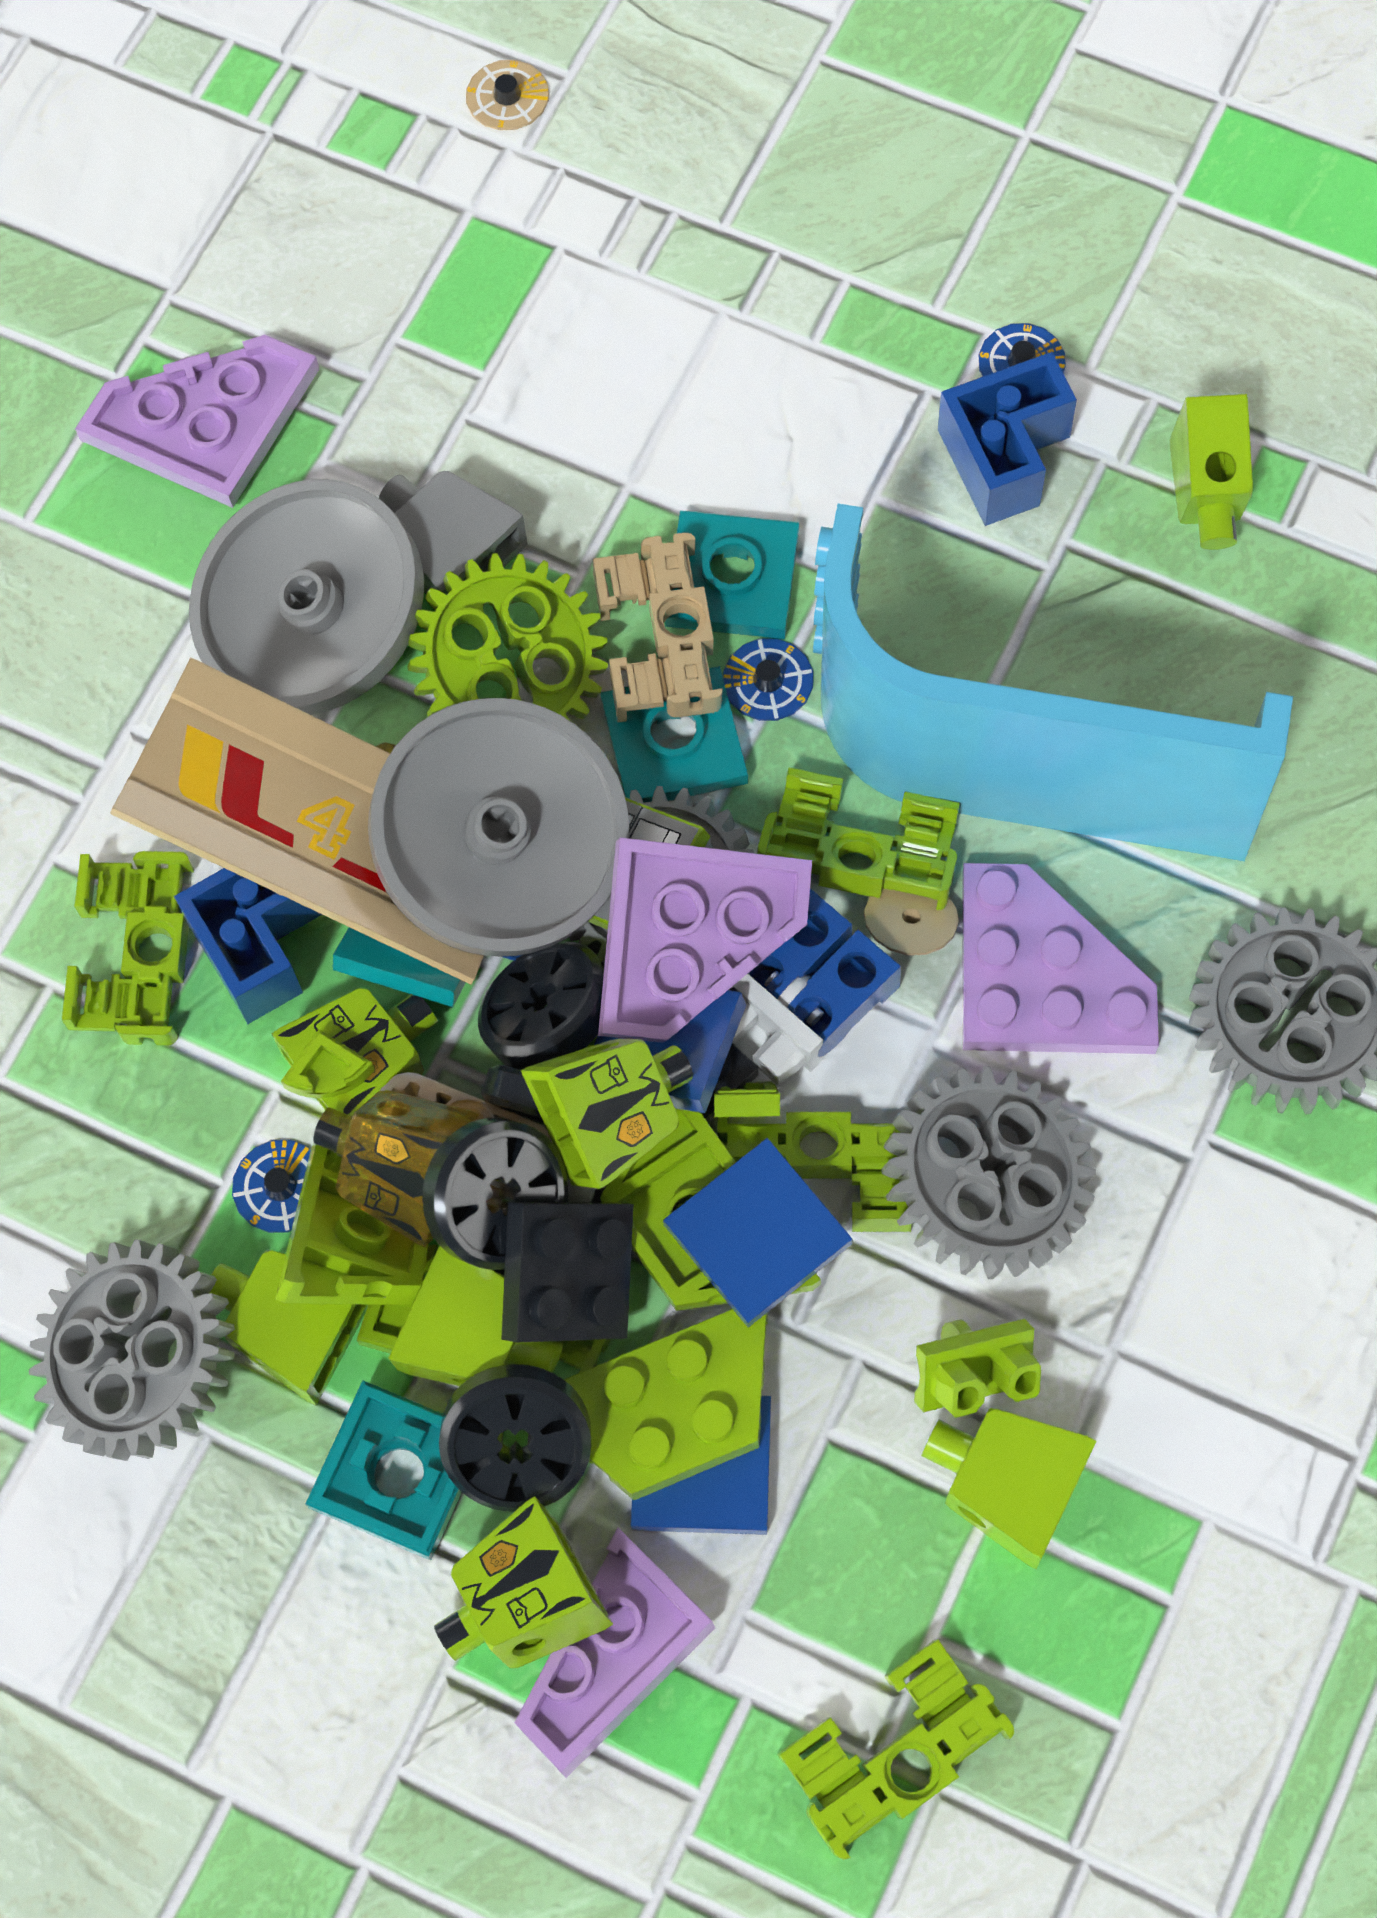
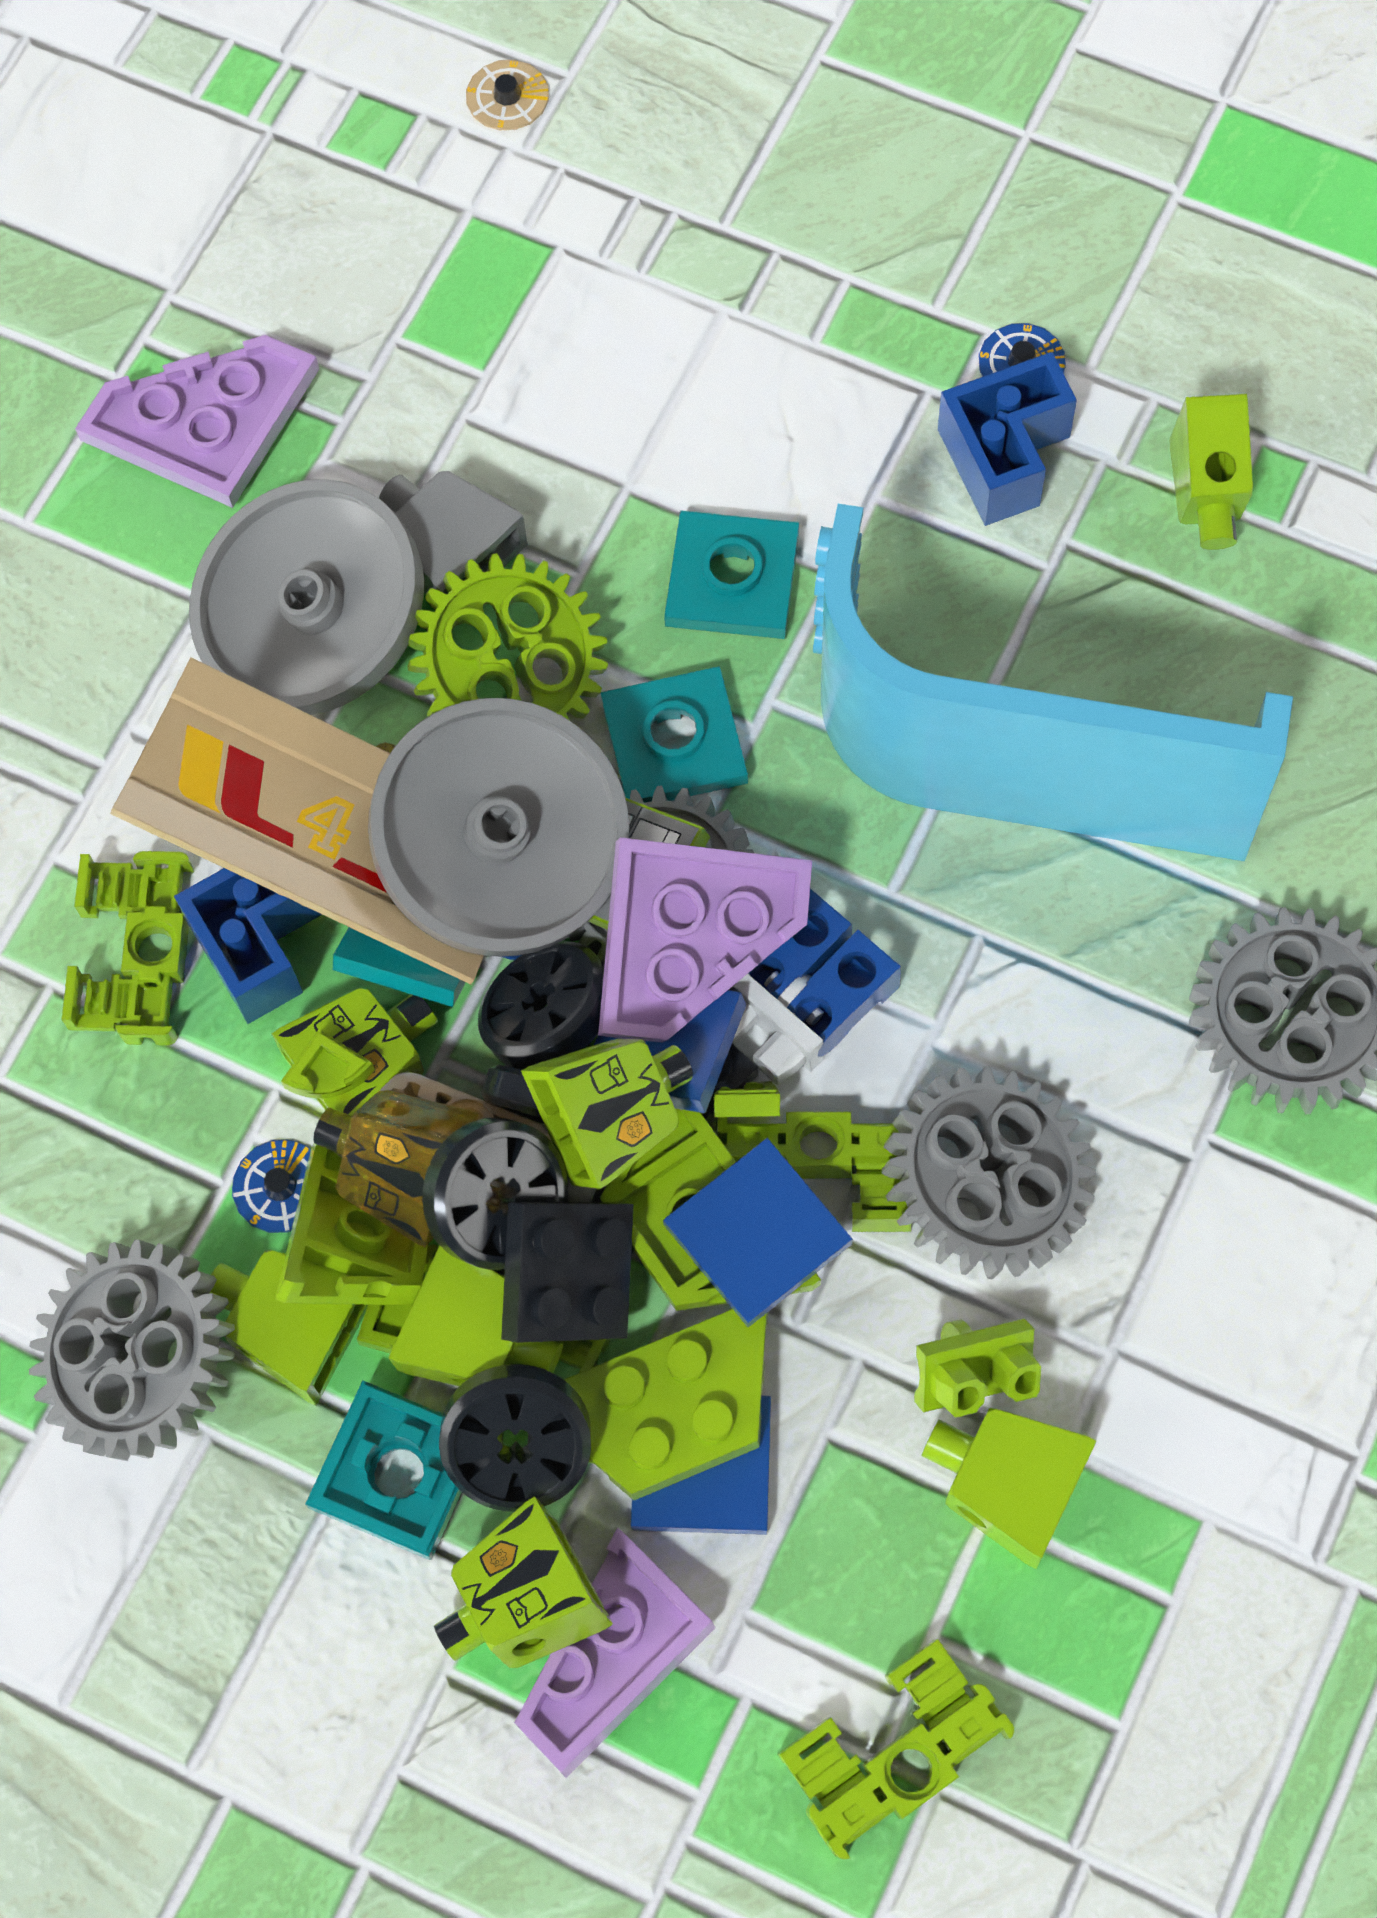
tan piece [593,533,722,722] -> none
blue piece [723,639,813,721] -> none
lime piece [757,767,960,910] -> none
tan piece [864,889,959,955] -> none
lavender plate [962,863,1159,1054] -> none

